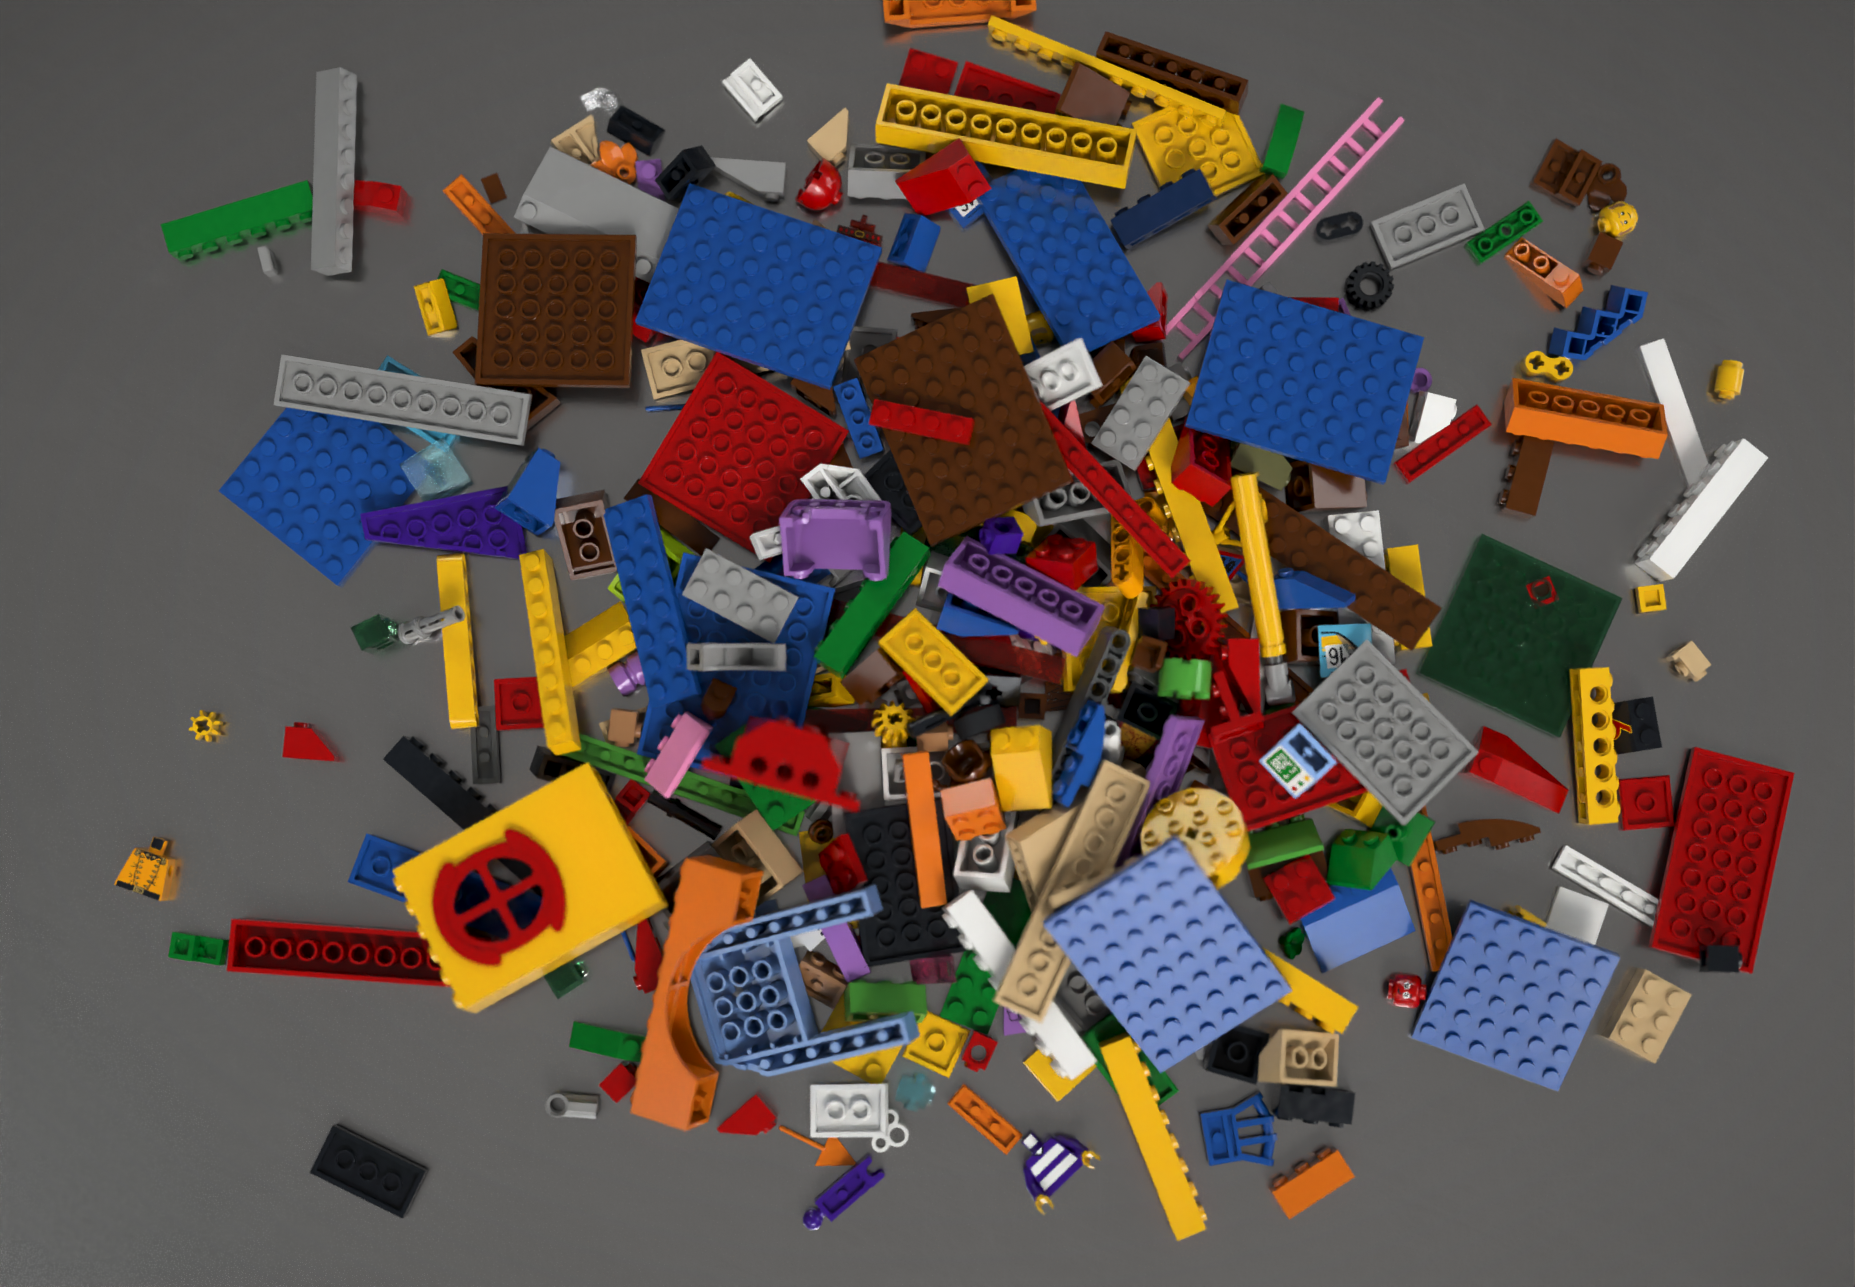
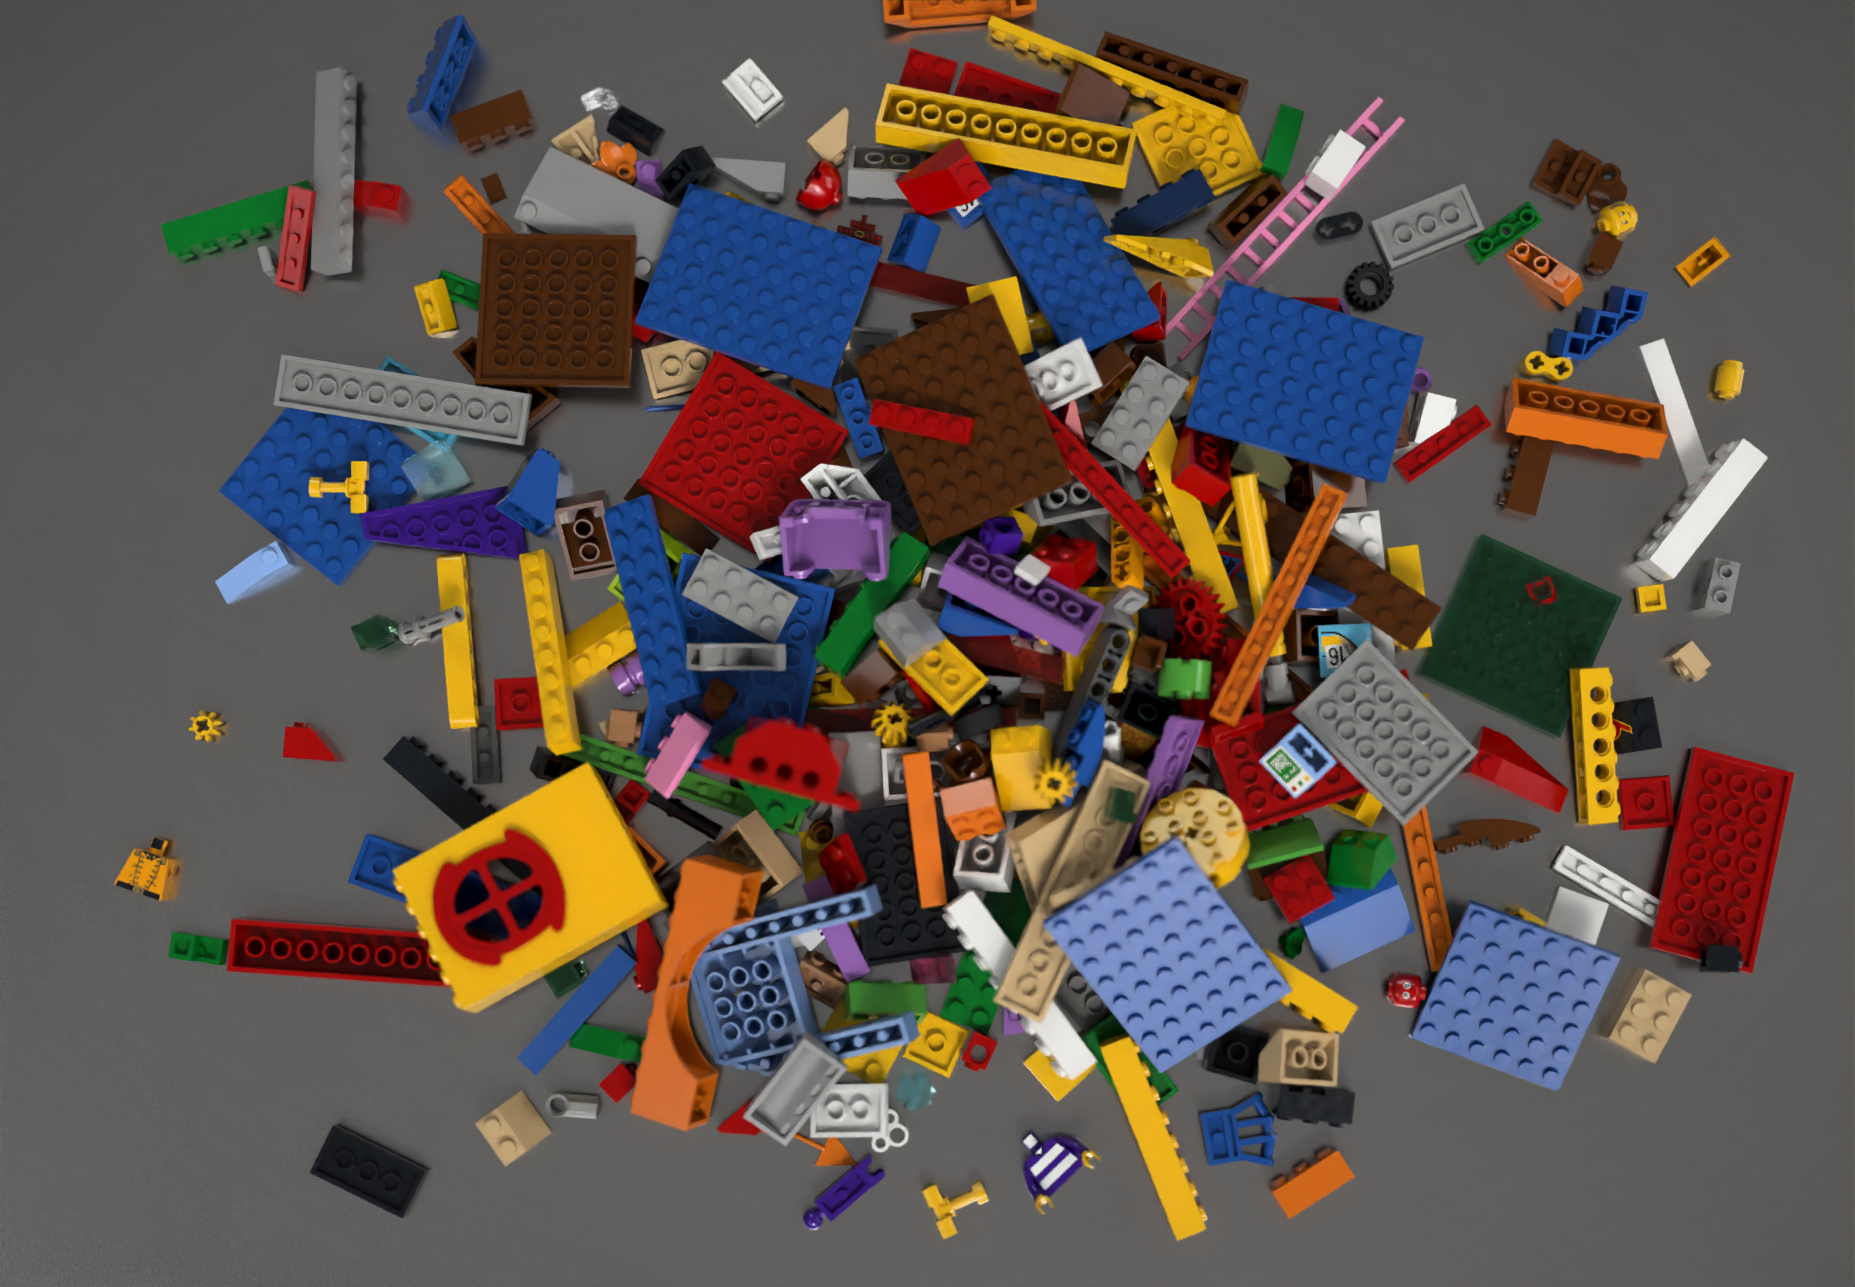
orange tile [947,1084,1023,1155] -> none
green tile [1369,806,1436,867] -> none
none -> light blue slope [215,541,295,604]
none -> red plate [275,185,317,291]
none -> yellow bar [309,461,369,514]
none -> blue slope [407,15,477,132]
none -> reddish brown brick [450,90,535,151]
none -> tan slope [476,1090,552,1167]
none -> blue tile [517,944,638,1076]
none -> light grey slope [743,1031,847,1146]
none -> light grey slope [873,598,946,669]
none -> yellow bar [922,1181,989,1240]
none -> white tile [1014,554,1051,586]
none -> yellow gear [1032,758,1078,804]
none -> light grey slope [1099,584,1149,631]
none -> yellow wedge [1103,235,1214,279]
none -> clear green panel [1103,787,1137,824]
none -> orange plate [1210,484,1348,727]
none -> white brick [1305,129,1366,201]
none -> light orange slope [1675,236,1731,287]
none -> light grey brick [1696,557,1741,616]

